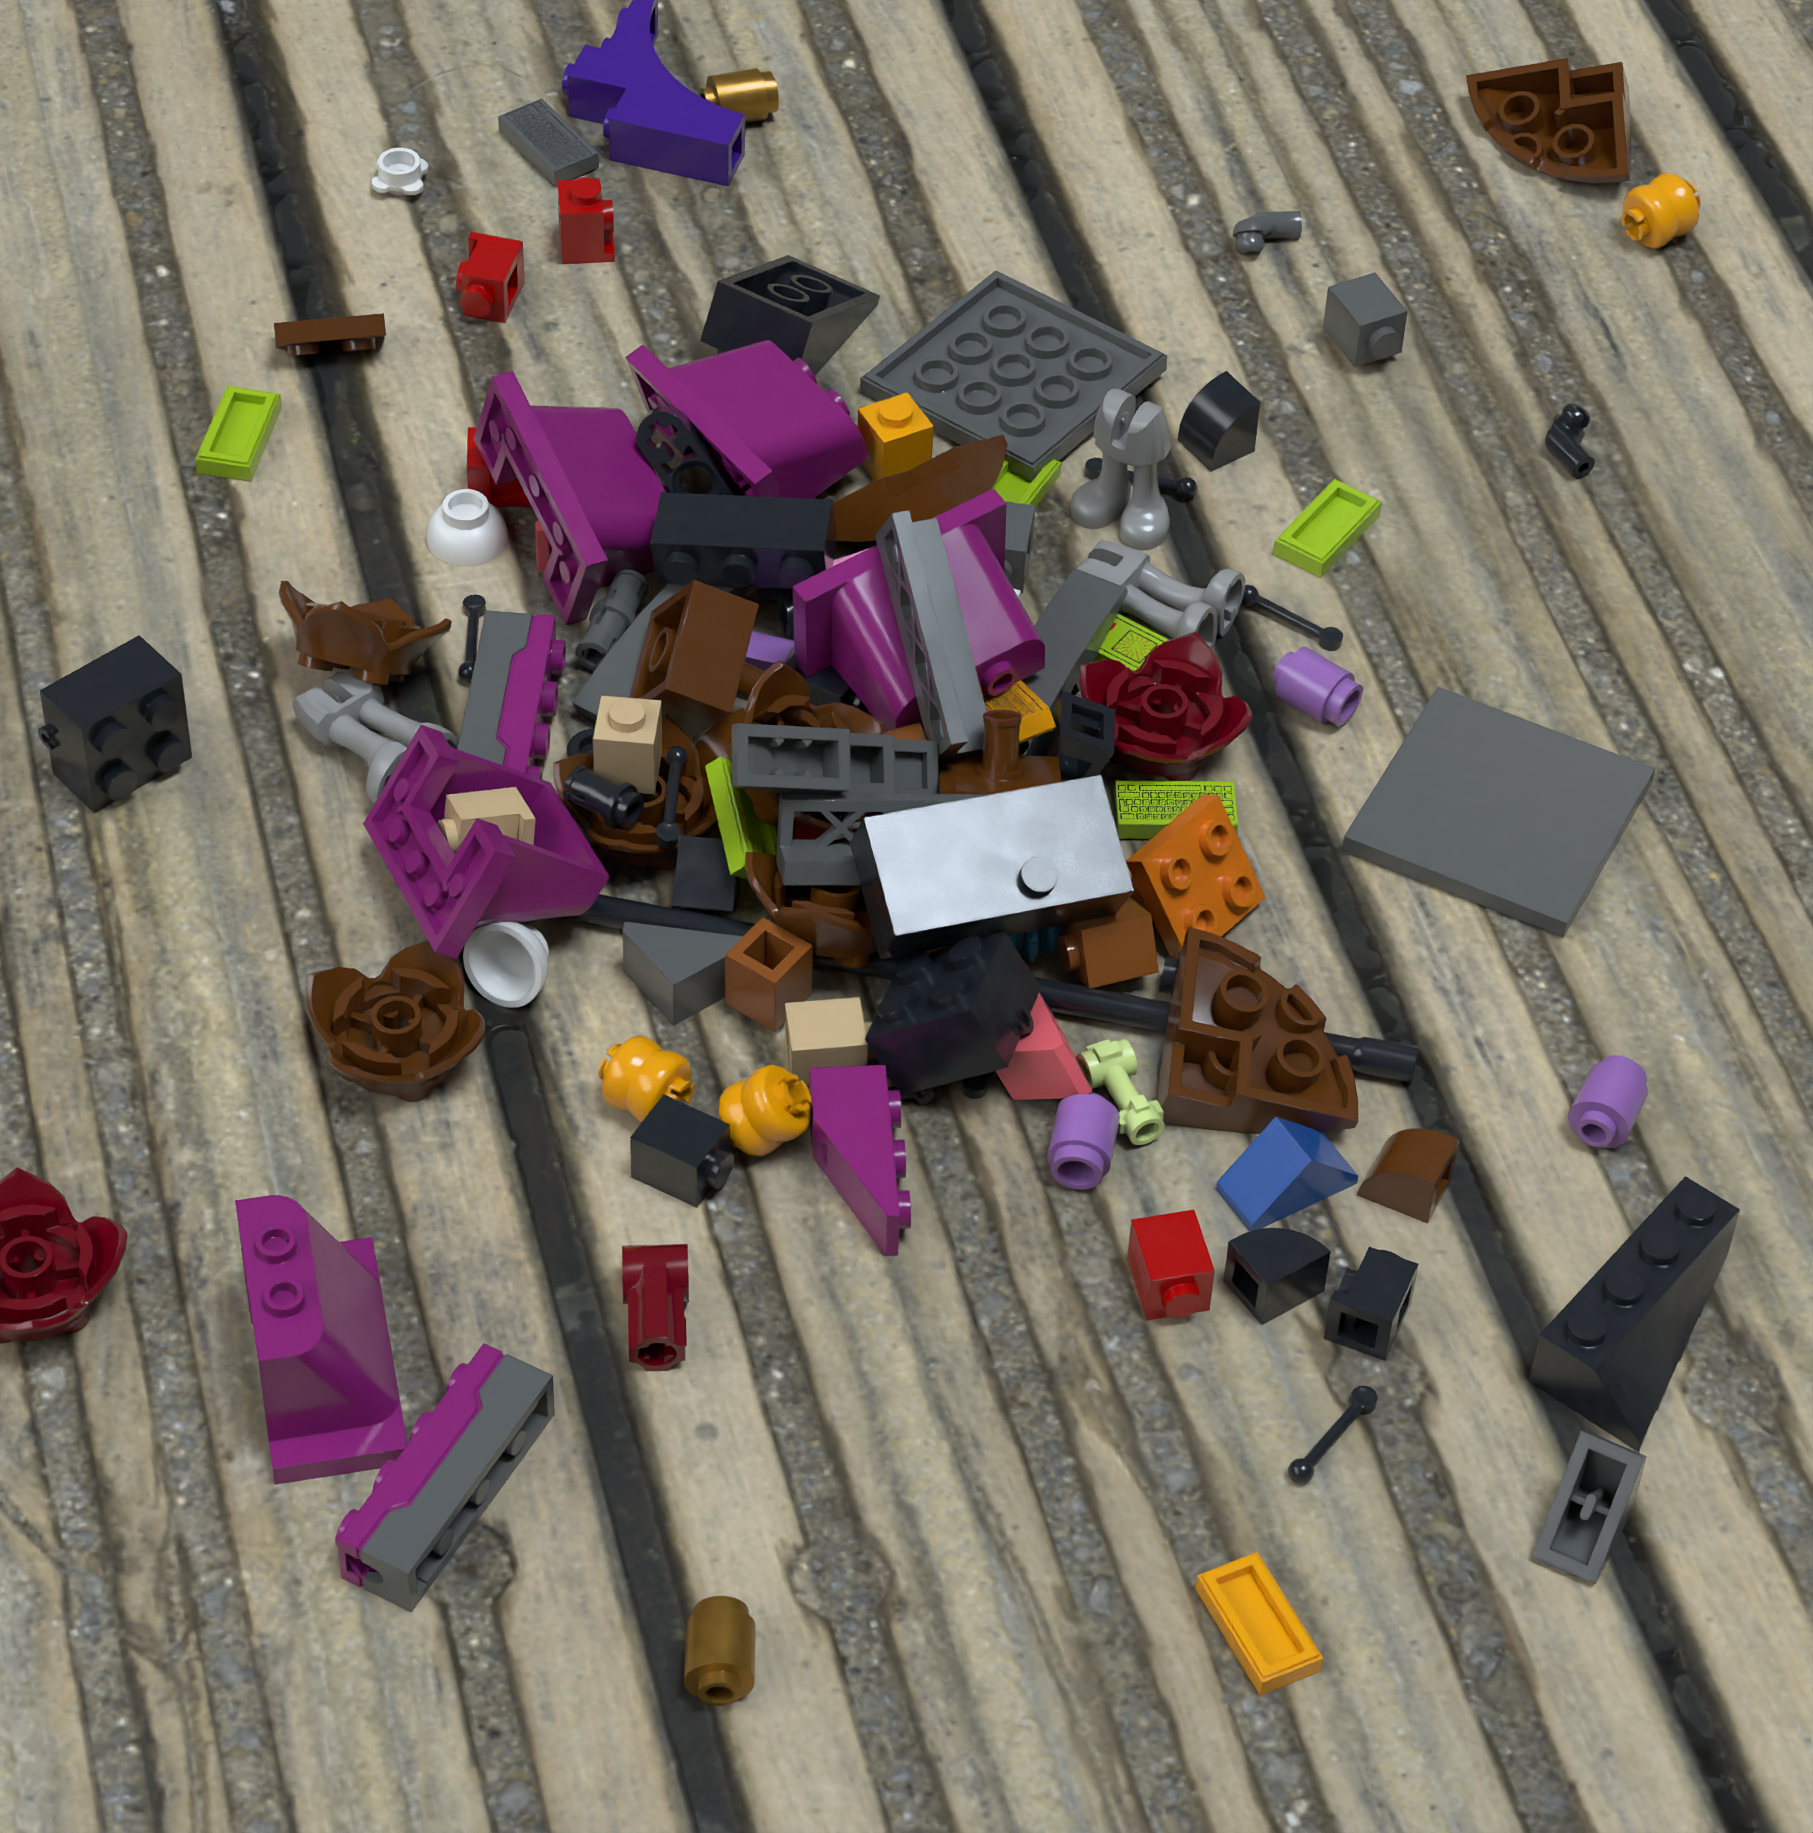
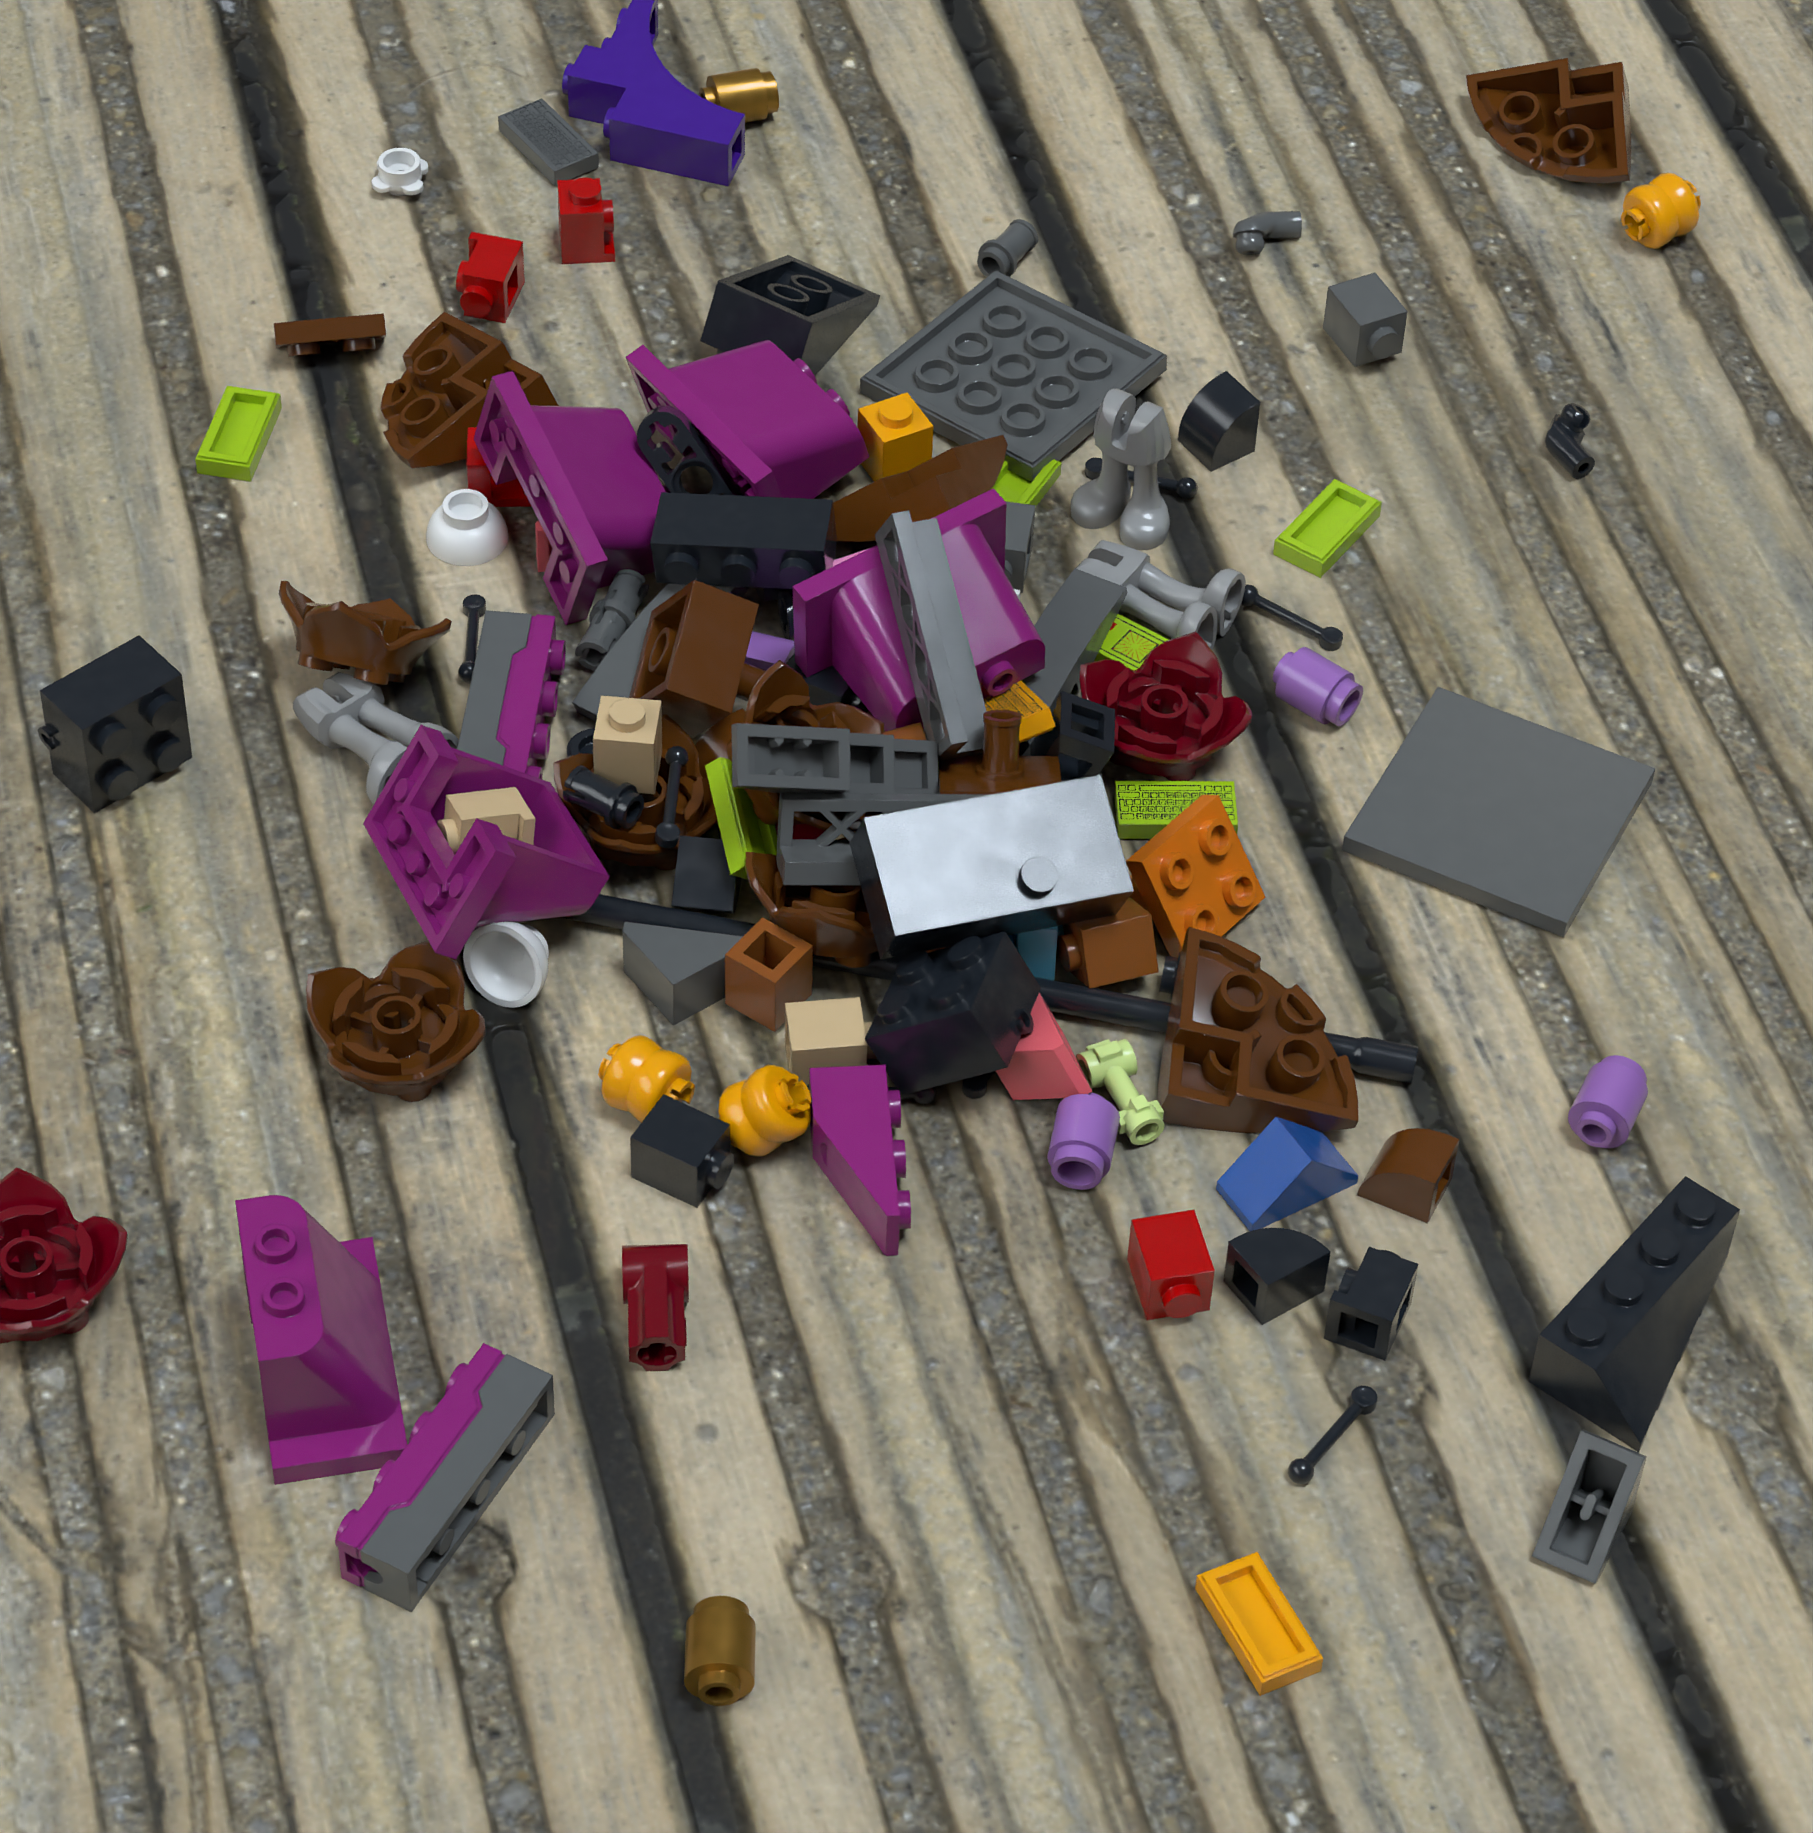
none -> reddish brown brick [381,312,559,469]
none -> dark grey pin [977,219,1038,277]
none -> medium azure piece [1016,926,1058,980]

